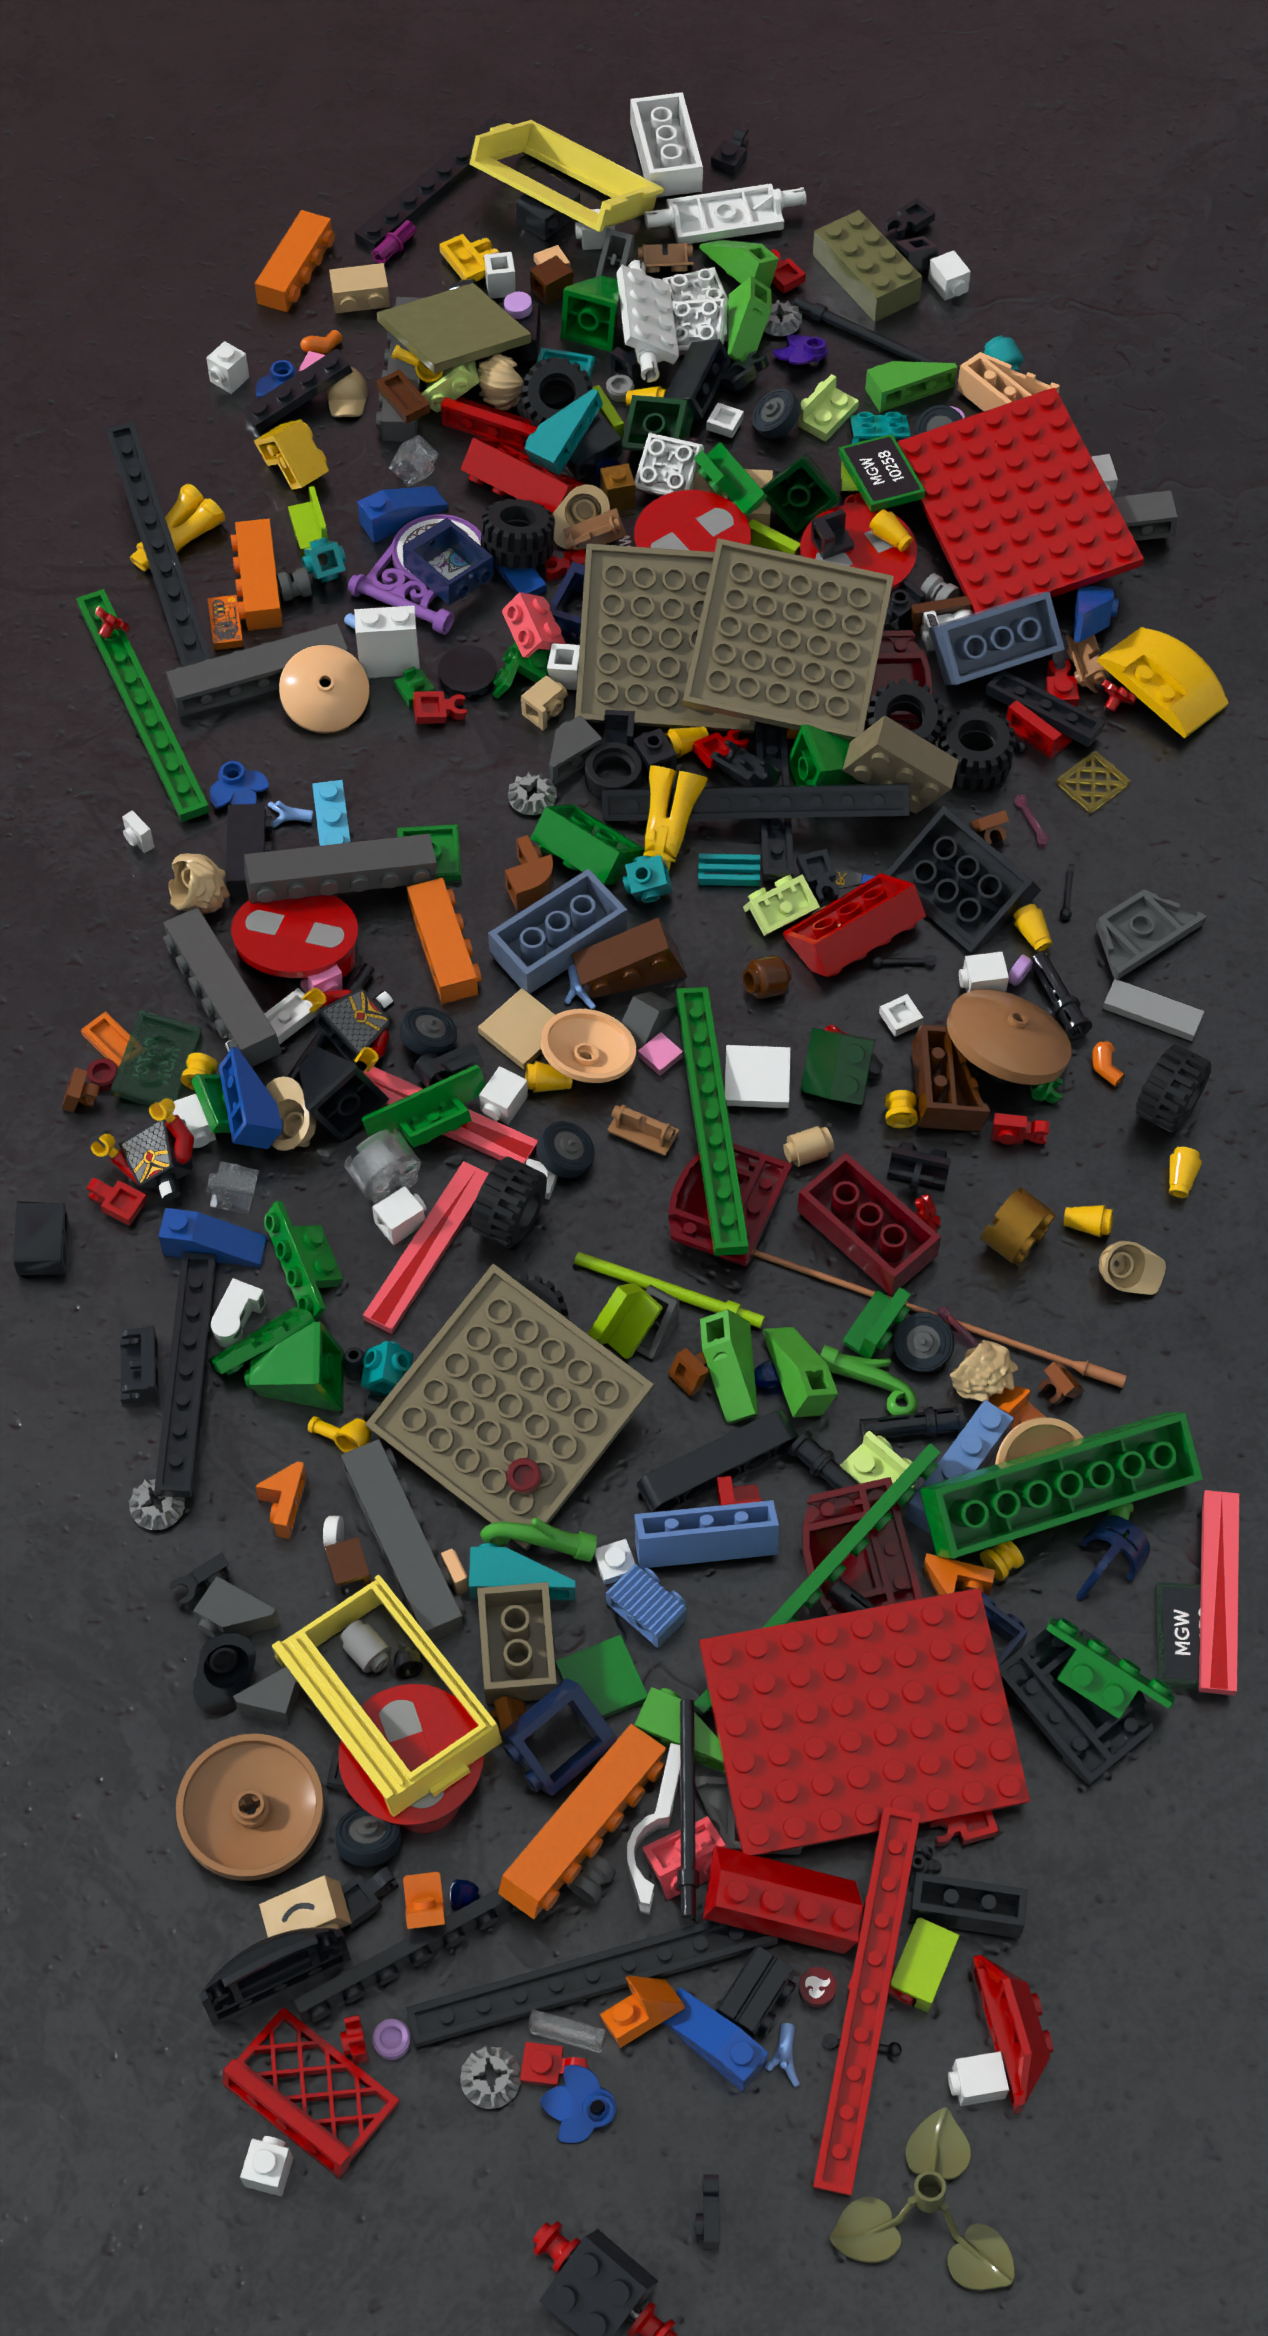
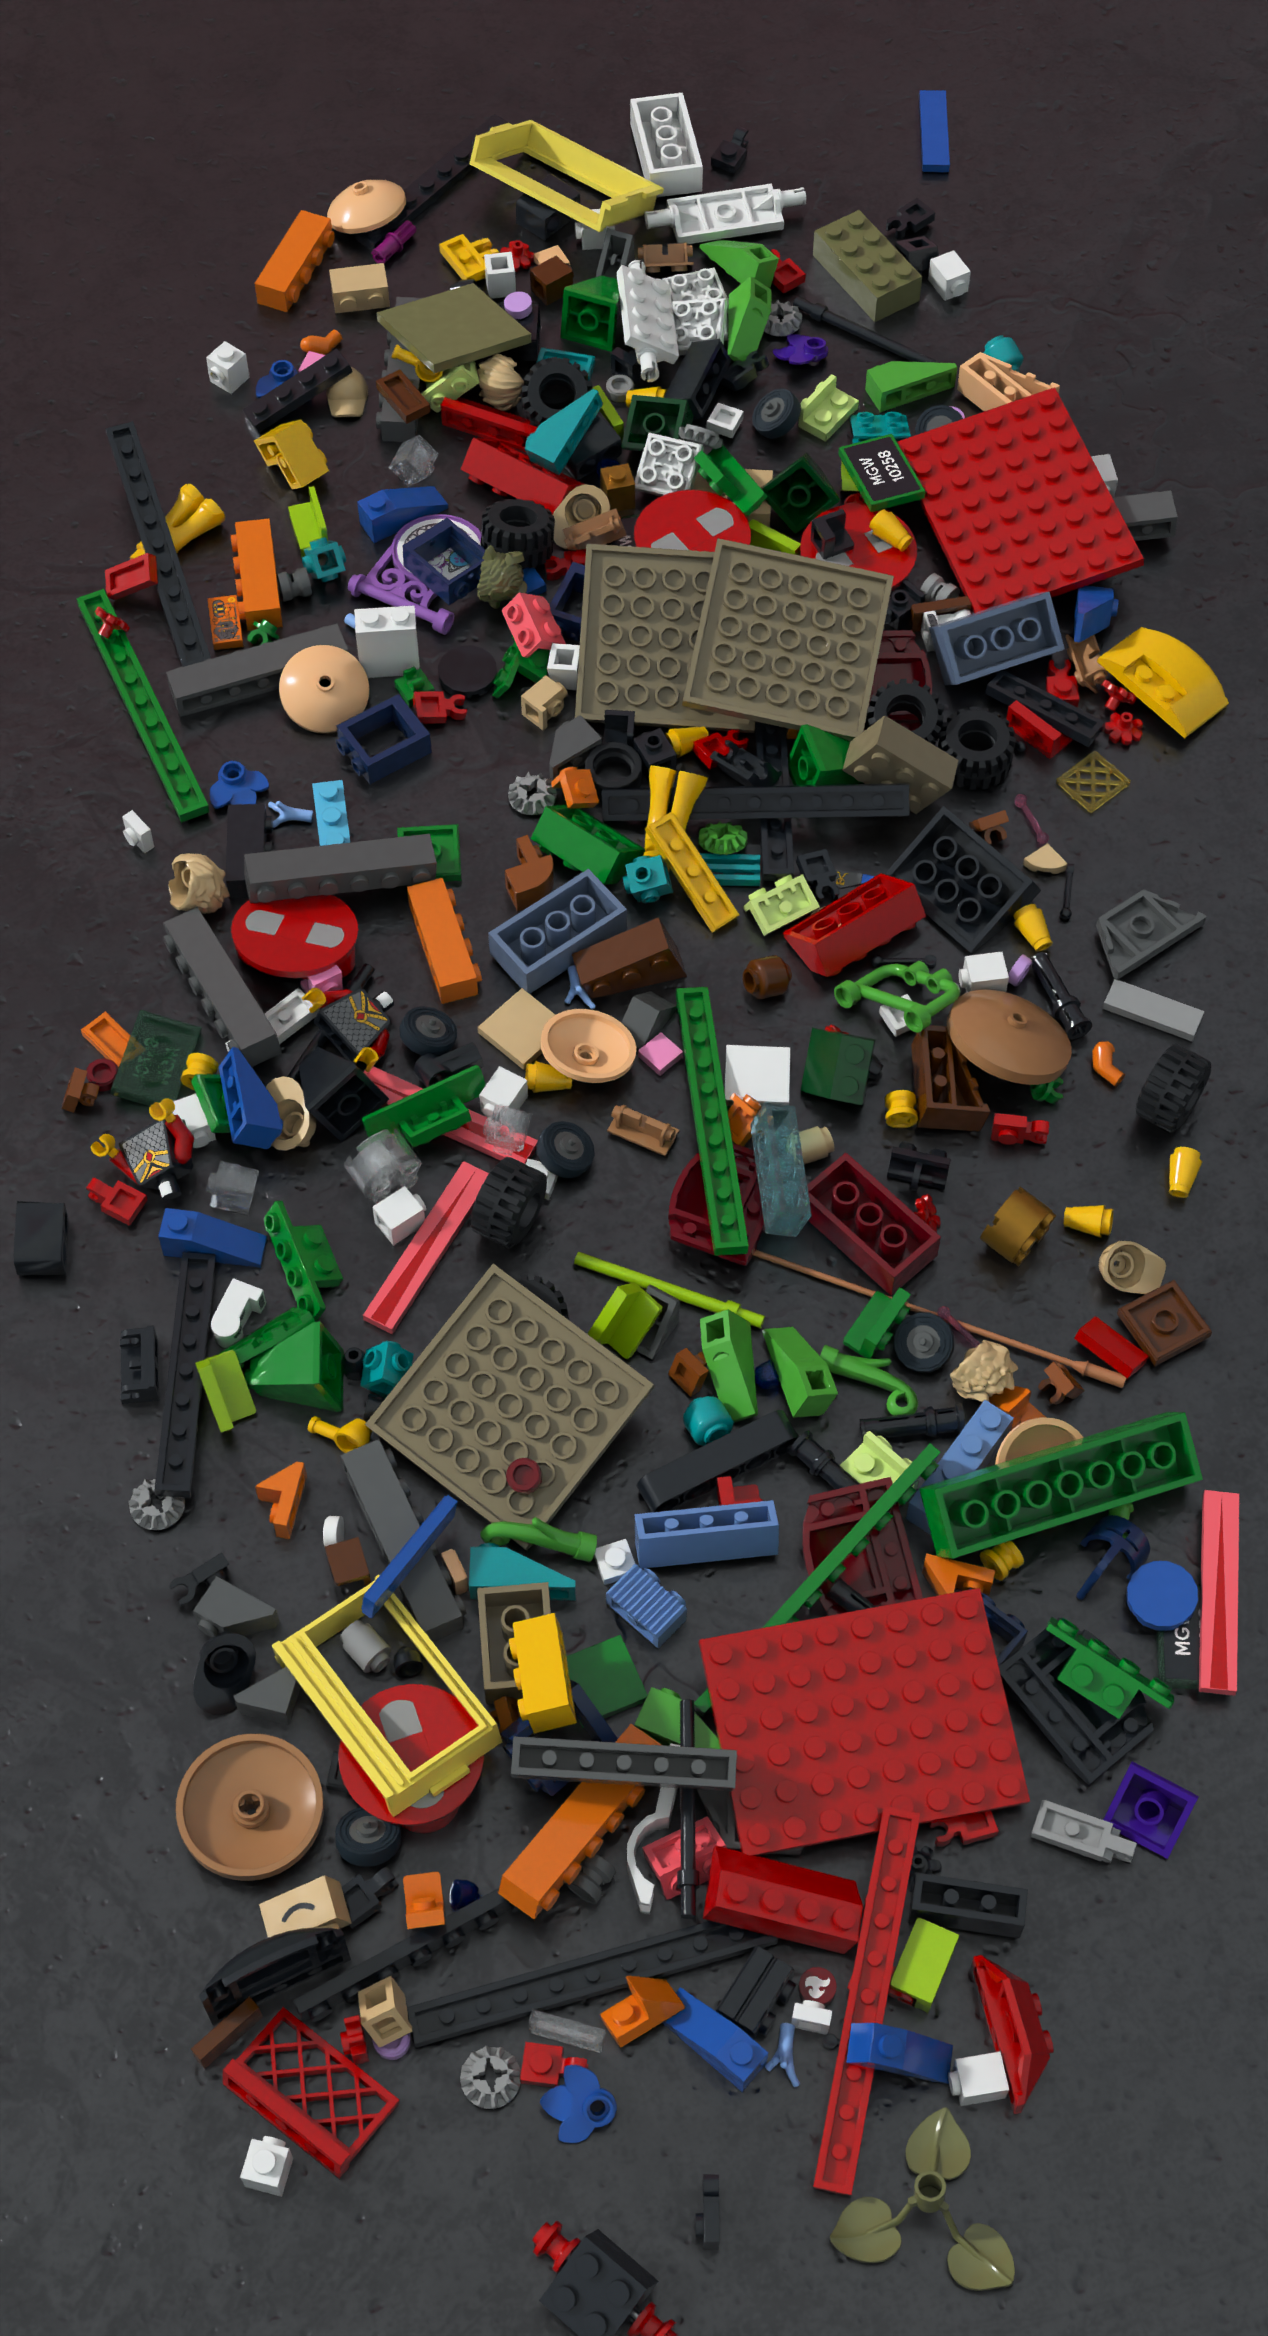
none -> red tile [105,553,158,600]
none -> reddish brown tile [191,1996,263,2069]
none -> lime panel [195,1350,256,1433]
none -> green plate [247,619,280,645]
none -> light nougat dish [327,180,406,234]
none -> dark blue window [336,694,432,784]
none -> tan brick [358,1976,413,2048]
none -> blue tile [361,1495,458,1619]
none -> olive hair [477,545,527,609]
none -> clear brick [483,1104,533,1156]
none -> red plant [500,240,534,272]
none -> yellow brick [509,1613,577,1734]
none -> dark grey brick [511,1736,737,1791]
none -> orange bracket [551,767,599,809]
none -> yellow tile [645,811,739,933]
none -> light grey gear [678,424,723,449]
none -> teal head [683,1396,733,1446]
none -> bright green gear [698,821,747,855]
none -> orange bracket [728,1093,767,1146]
none -> clear light blue brick [750,1102,812,1237]
none -> white plate [791,2000,832,2035]
none -> bright green bar [834,961,960,1033]
none -> blue slope [846,2023,953,2084]
none -> blue tile [919,90,950,172]
none -> tan tile [1023,844,1068,874]
none -> light grey hinge [1031,1800,1137,1863]
none -> red tile [1074,1316,1149,1379]
none -> dark purple slope [1103,1761,1199,1859]
none -> red plant [1104,712,1143,745]
none -> reddish brown plate [1117,1280,1212,1367]
none -> blue tile [1126,1561,1198,1631]

